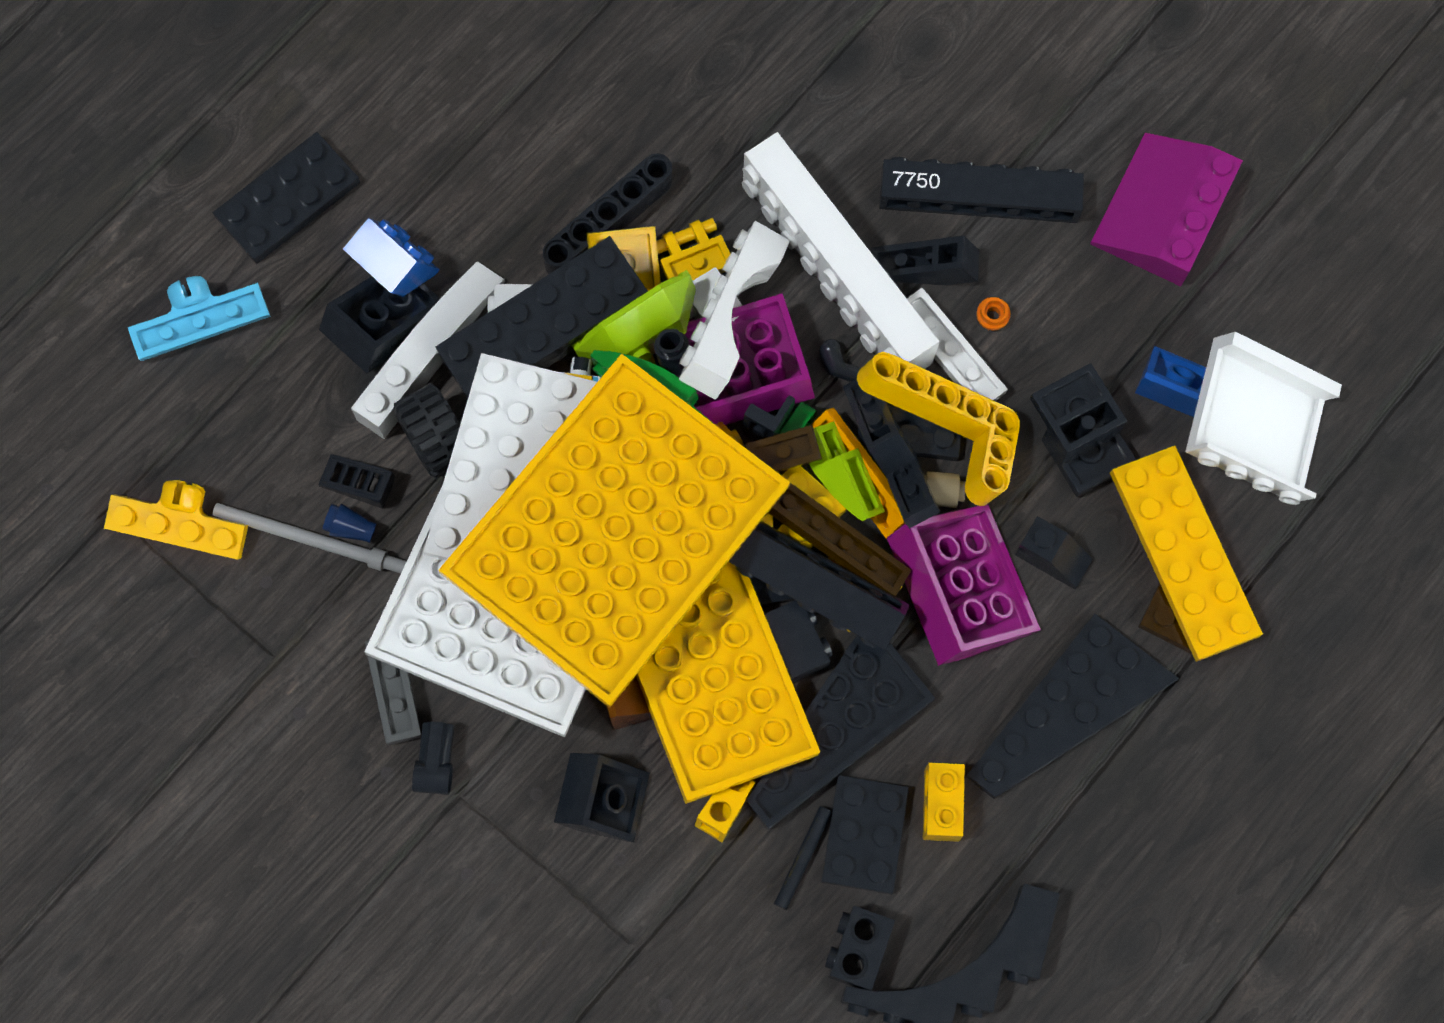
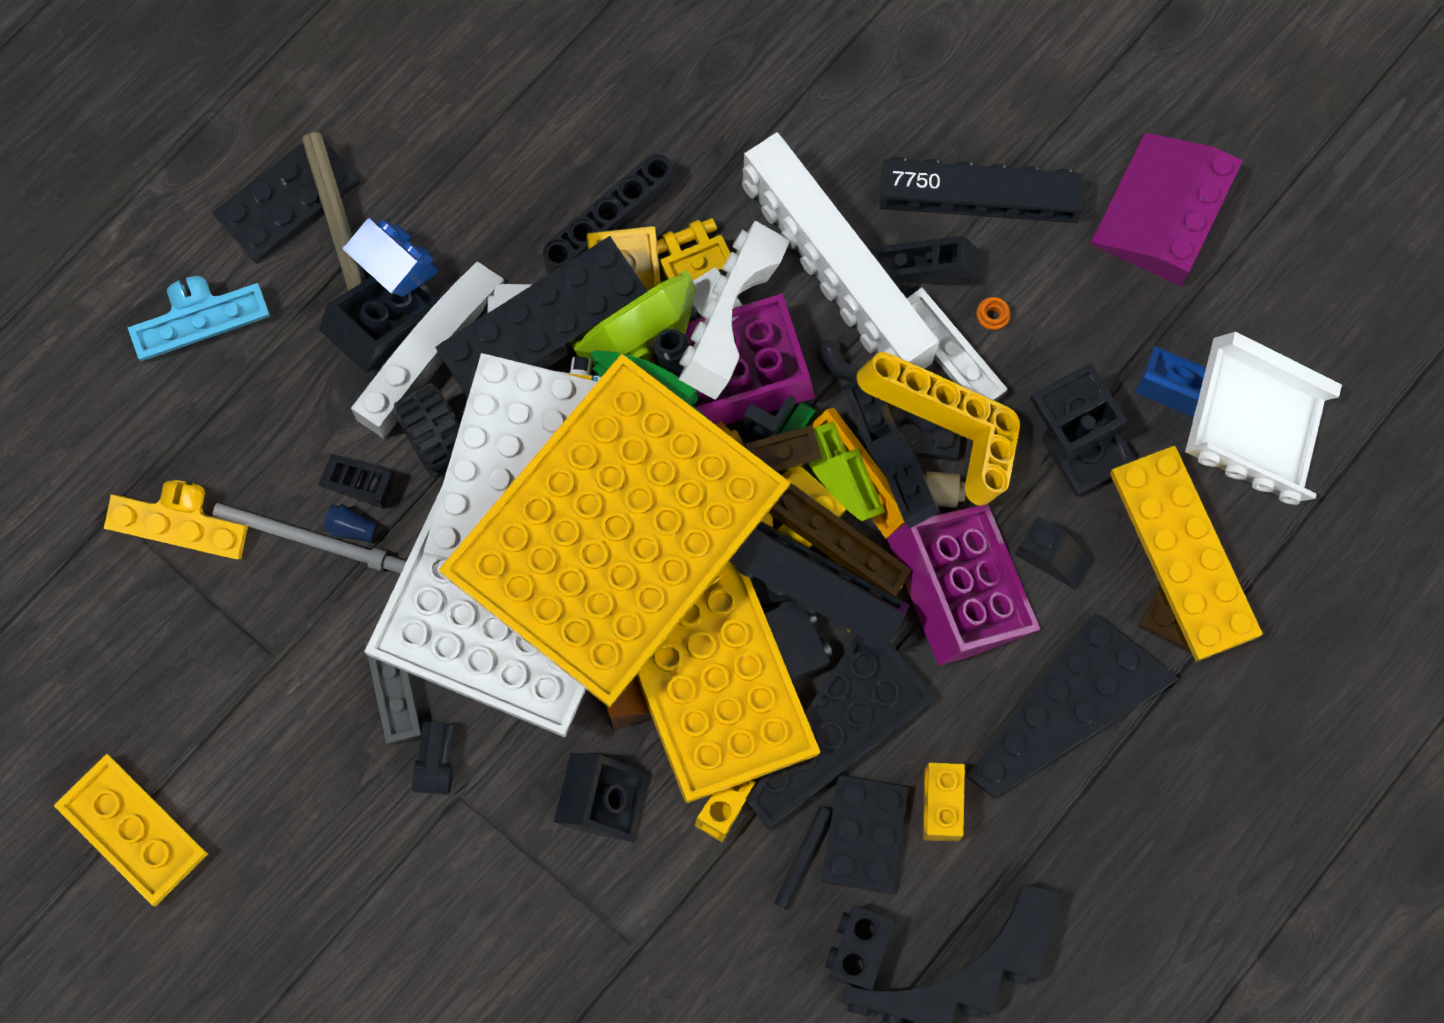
none -> yellow plate [54,754,208,907]
none -> dark tan axle [302,132,366,291]

